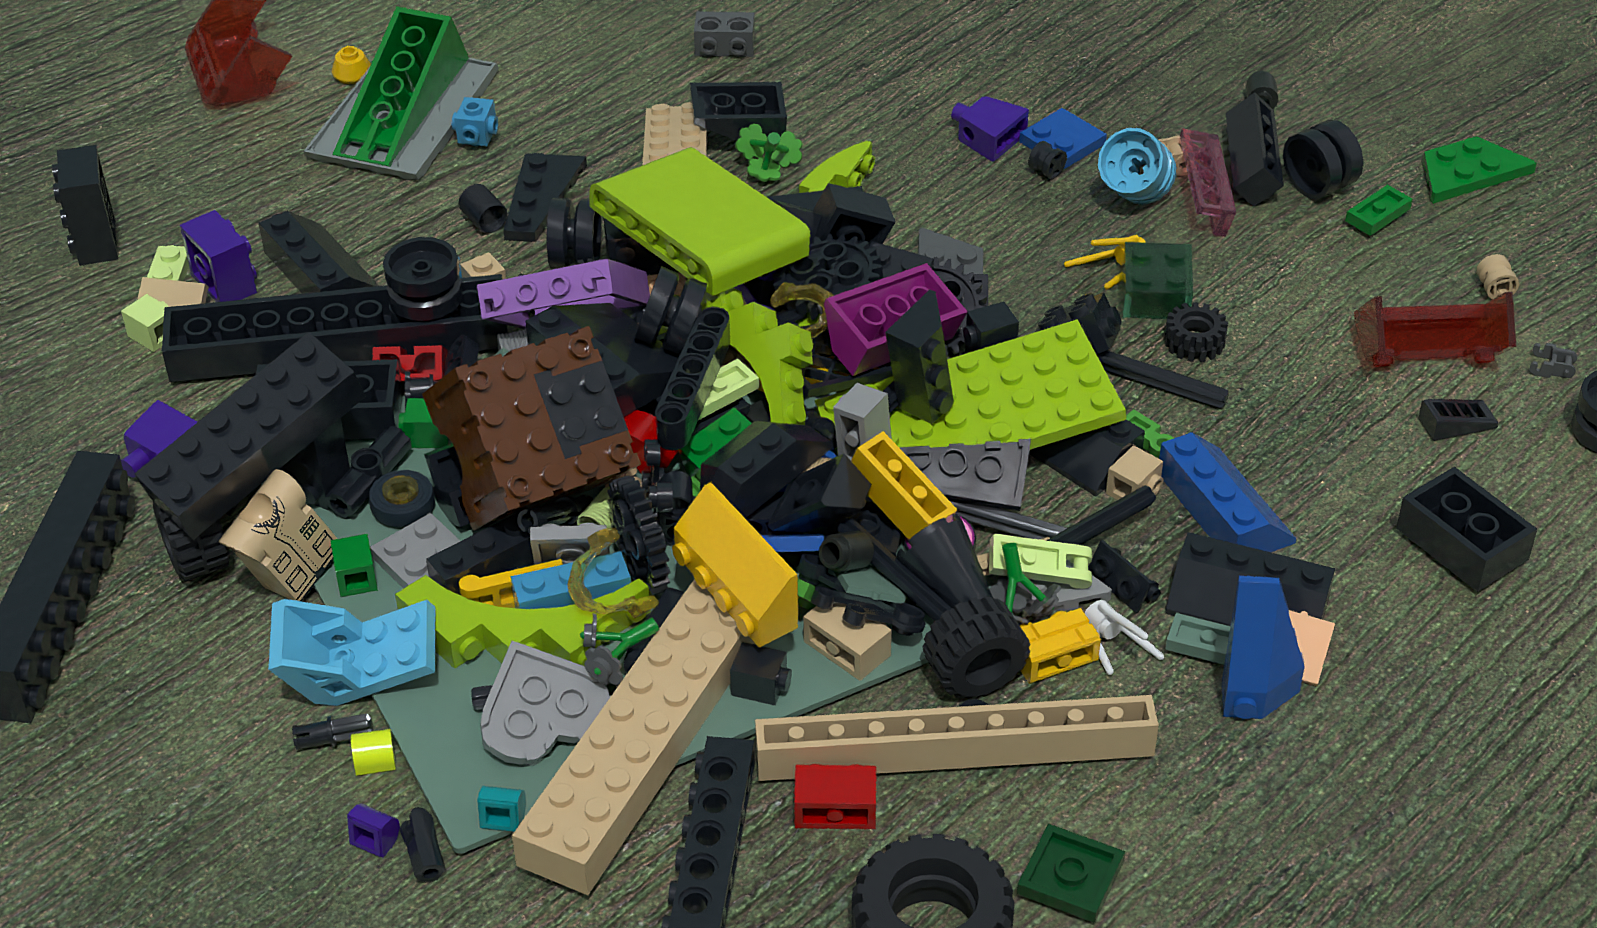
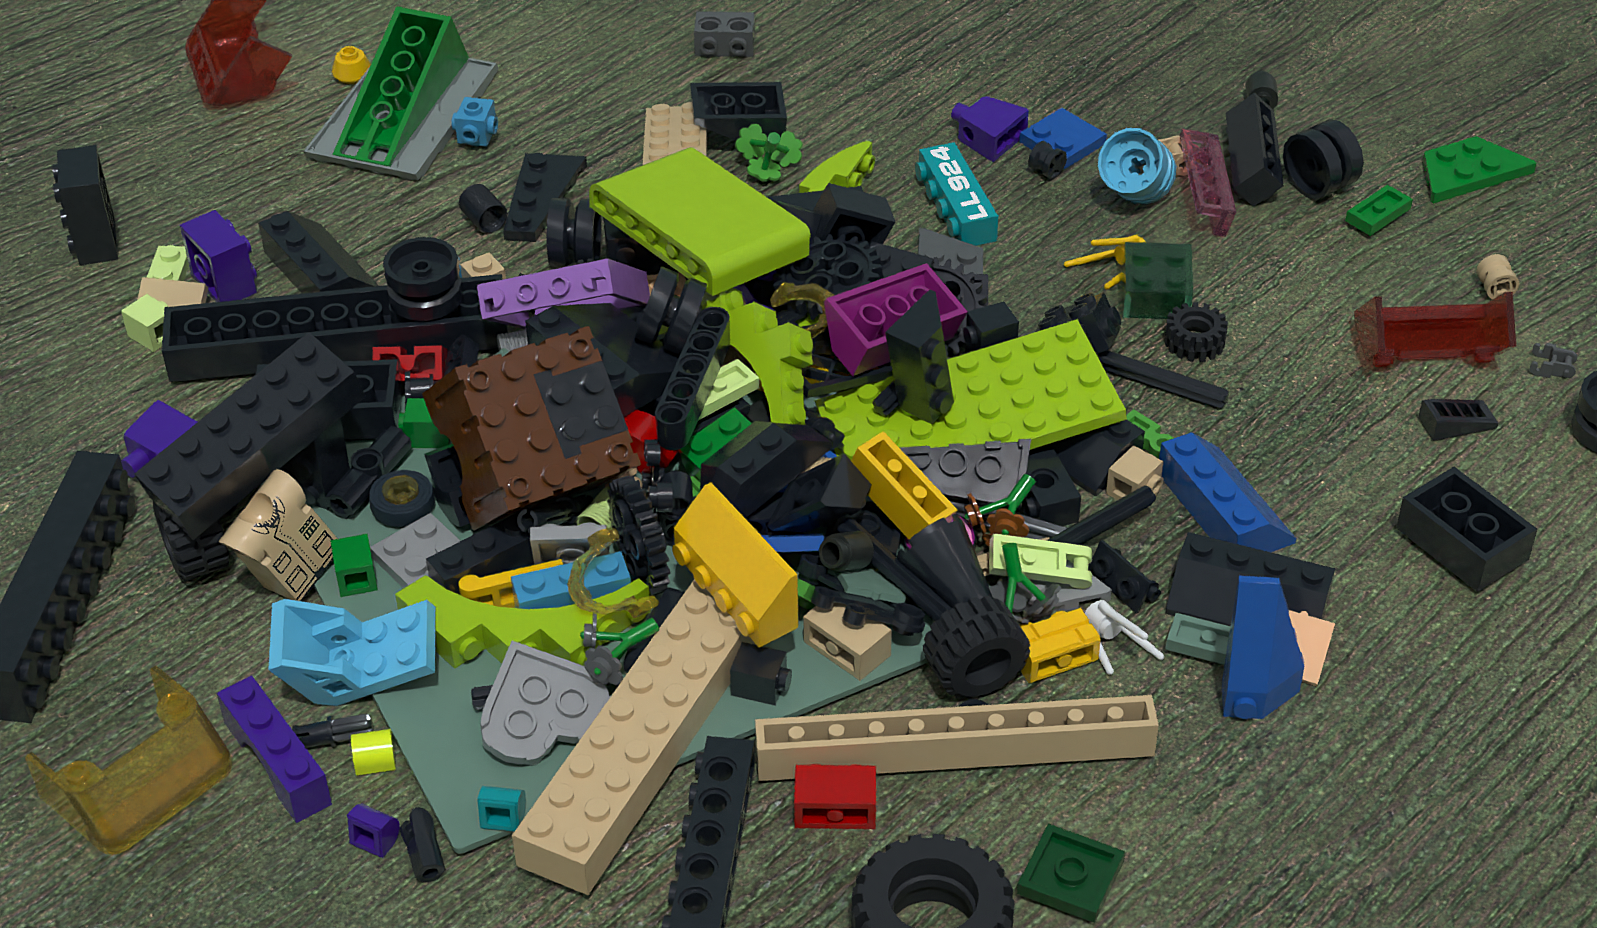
light grey brick [833,383,891,460] -> none
none -> clear yellow windscreen [25,665,232,855]
none -> dark purple arch [217,675,332,823]
none -> teal brick [915,142,998,246]
none -> dark orange plant [964,473,1036,549]
none -> black brick [1022,449,1081,526]

